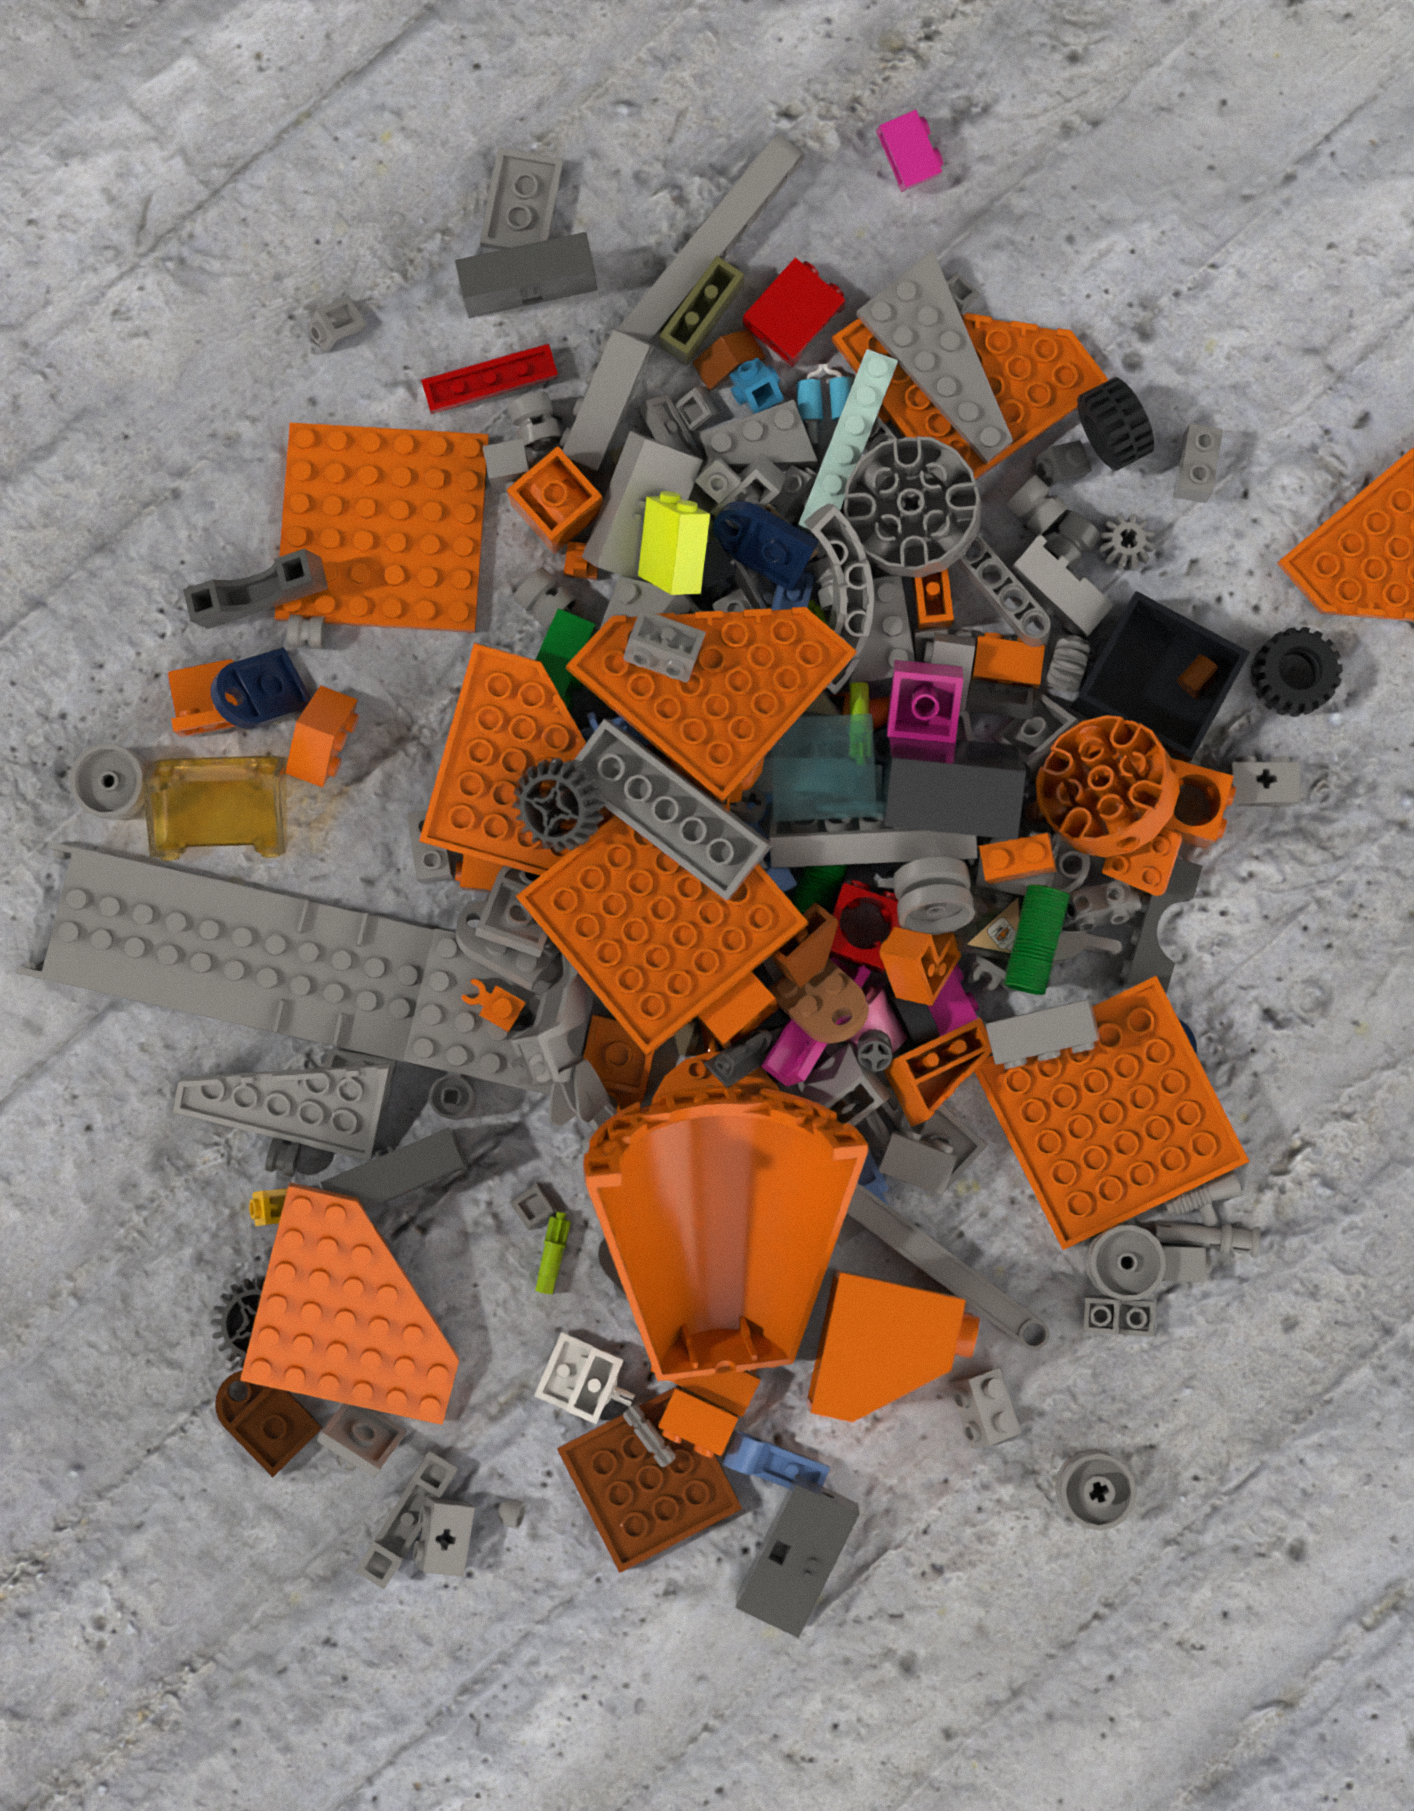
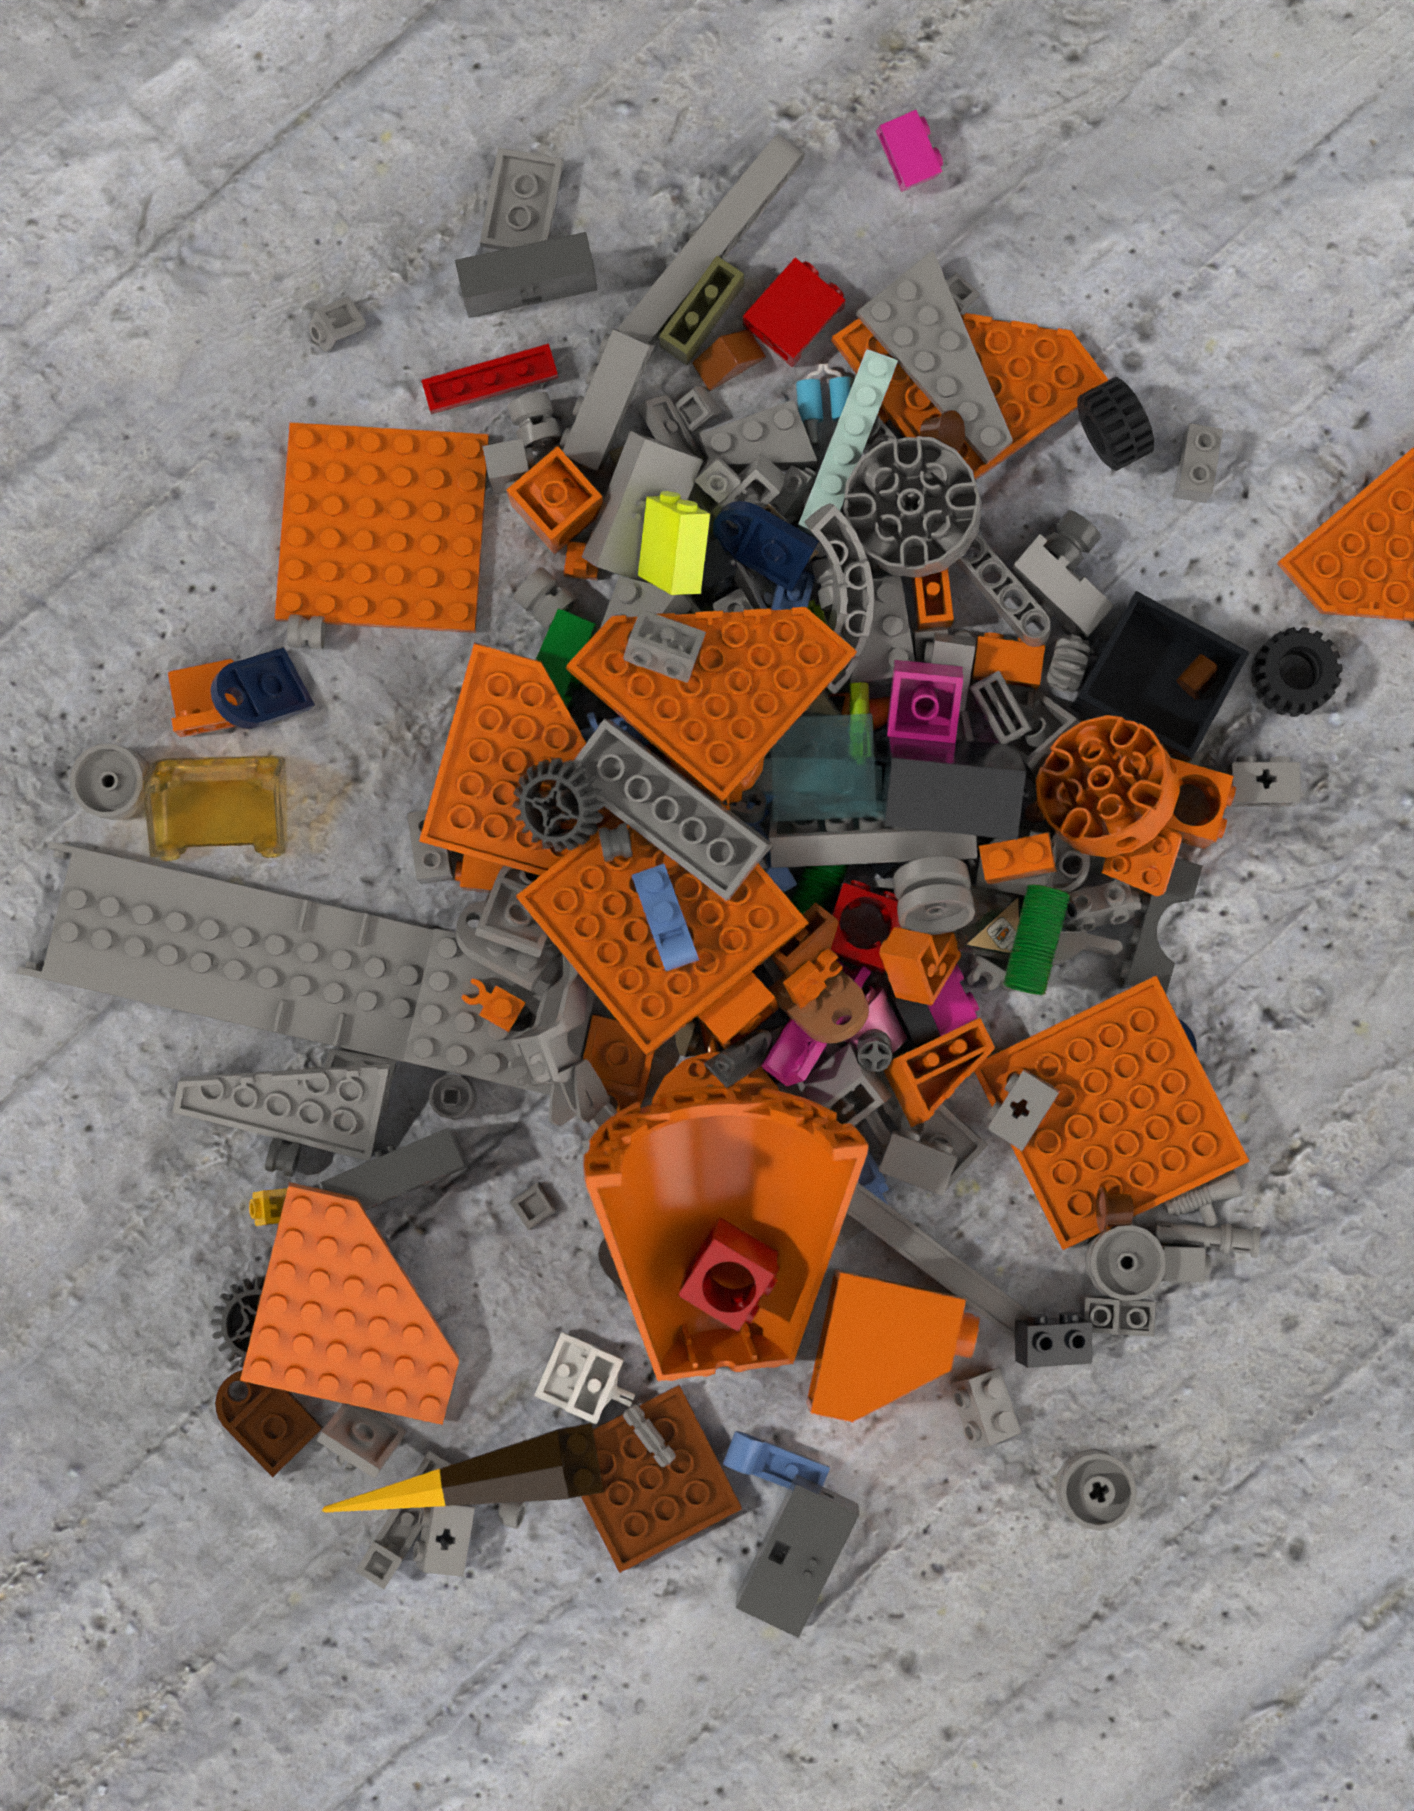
dark grey arch [184,549,328,629] -> none
orange brick [285,685,359,788] -> none
lime piece [535,1211,571,1295] -> none
orange slope [650,1366,761,1418] -> none
orange brick [658,1387,739,1458] -> none
dark azure brick [729,358,784,414] -> none
light grey brick [986,998,1100,1069] -> none
light grey wheel [1006,475,1070,537] -> none
dark grey bracket [1032,440,1092,487] -> none
light grey gear [1099,513,1155,571] -> none
none -> dark brown plate [321,1422,604,1513]
none -> dark grey wheel [599,823,633,862]
none -> medium blue plate [632,864,699,972]
none -> red brick [678,1217,780,1331]
none -> orange plate [783,948,843,1009]
none -> reddish brown piece [920,410,965,452]
none -> light grey tile [969,671,1032,744]
none -> light grey brick [986,1069,1060,1151]
none -> black brick [1015,1312,1092,1368]
none -> reddish brown piece [1096,1187,1133,1232]

